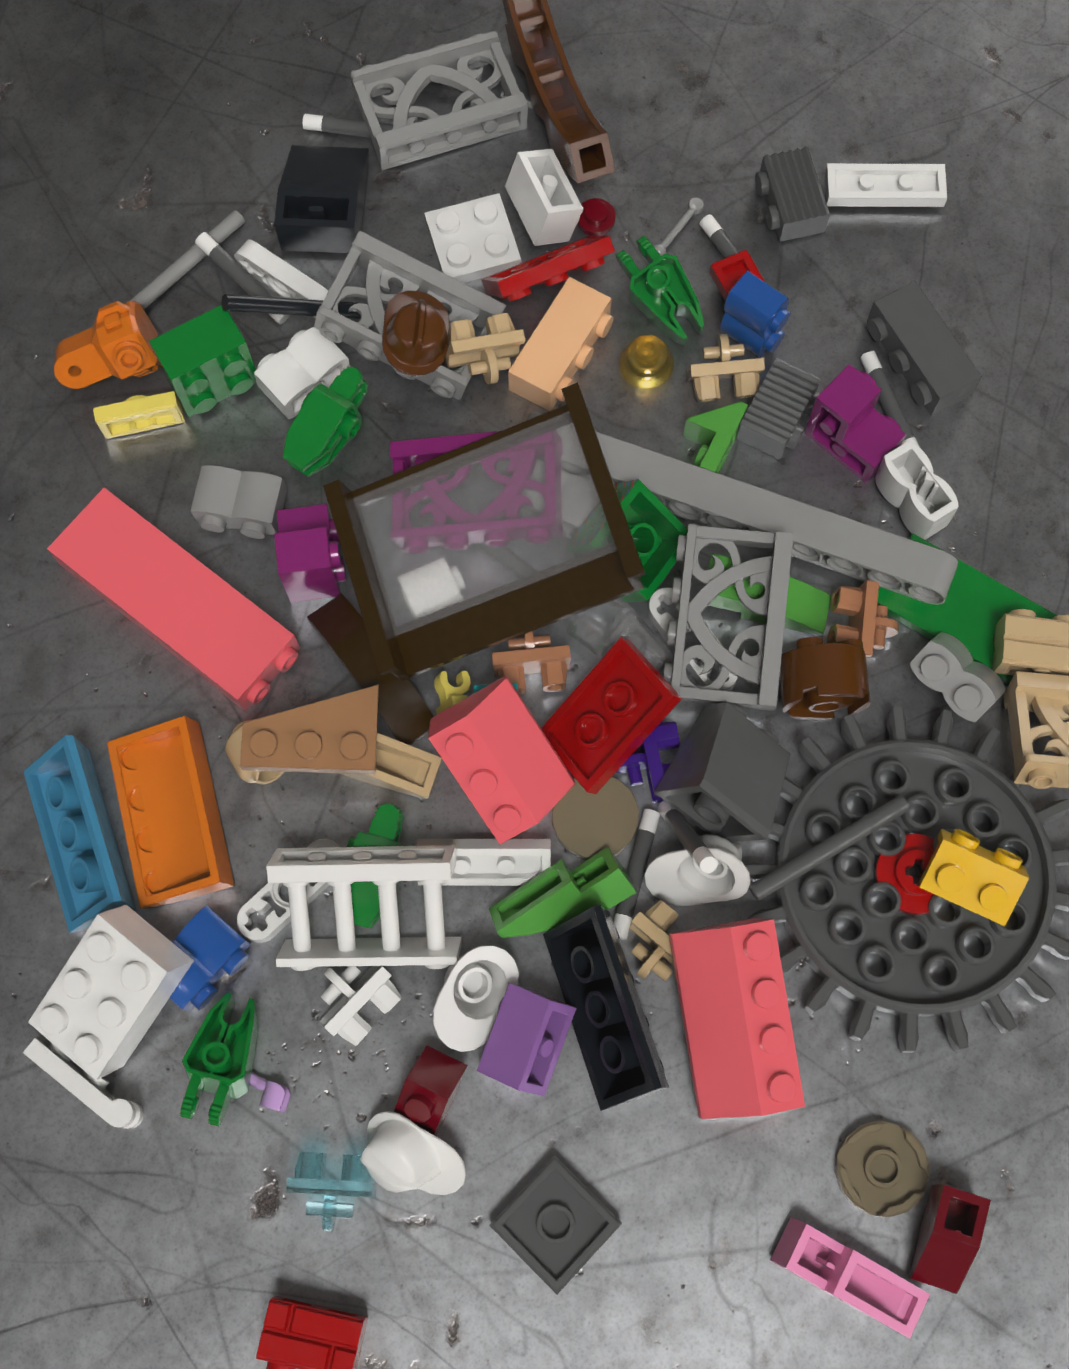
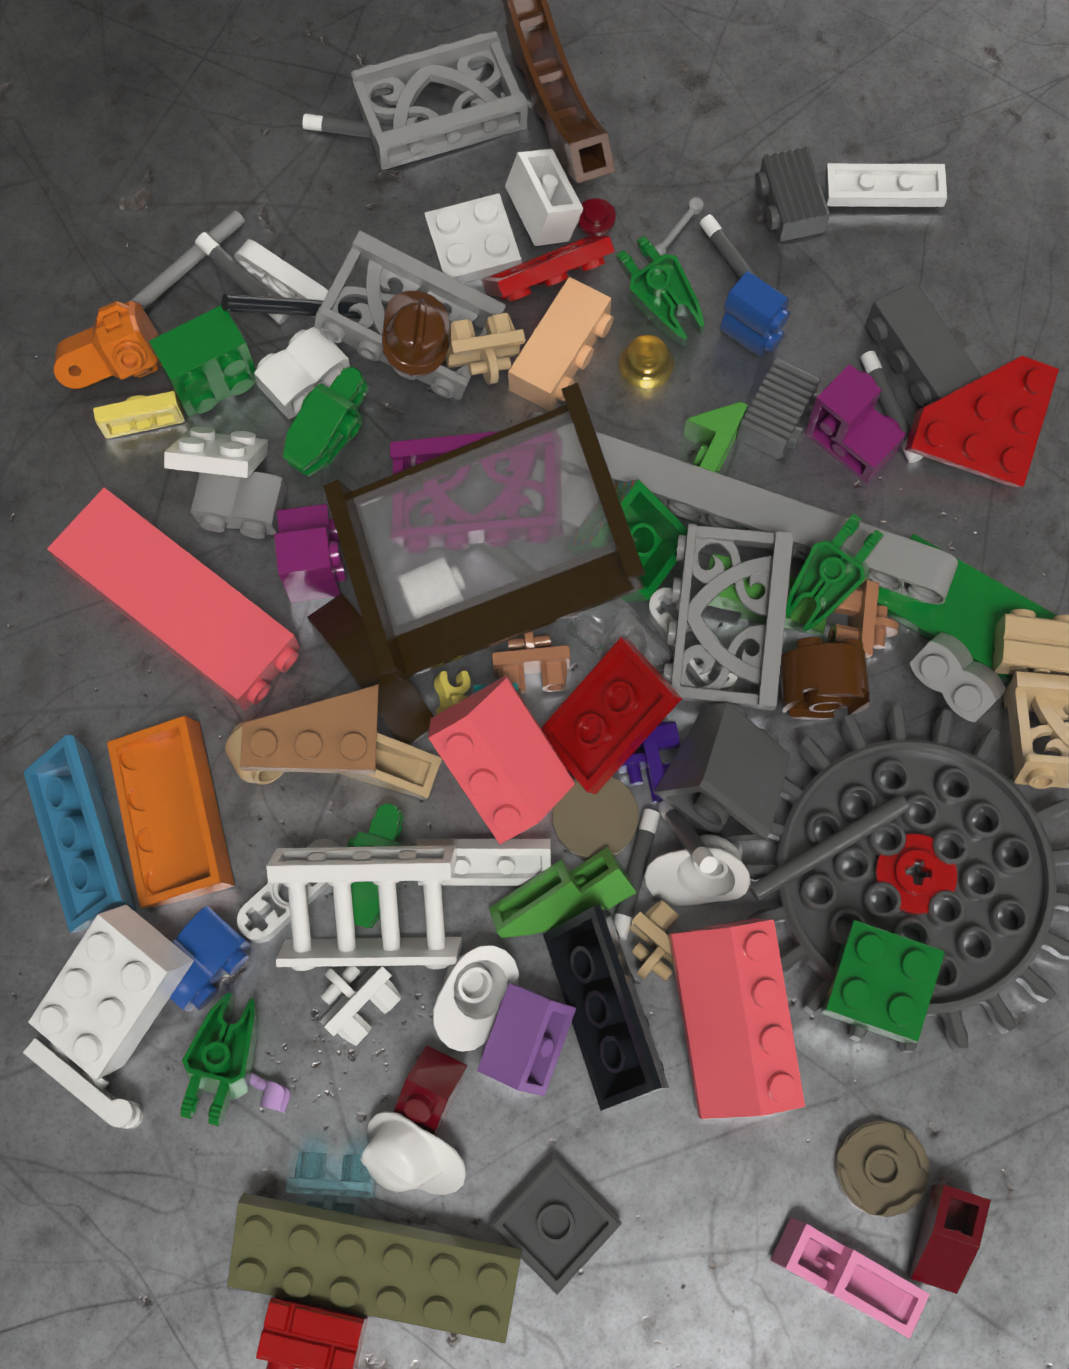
black slope [274,145,369,253] -> none
tan hips [686,333,765,402] -> none
red tile [709,249,765,301] -> none
white brick [875,441,959,540] -> none
yellow bracket [919,829,1029,926] -> none
none -> white plate [164,426,268,478]
none -> olive plate [227,1193,522,1344]
none -> green hinge [785,513,884,632]
none -> green brick [820,920,945,1045]
none -> red plate [905,355,1059,489]

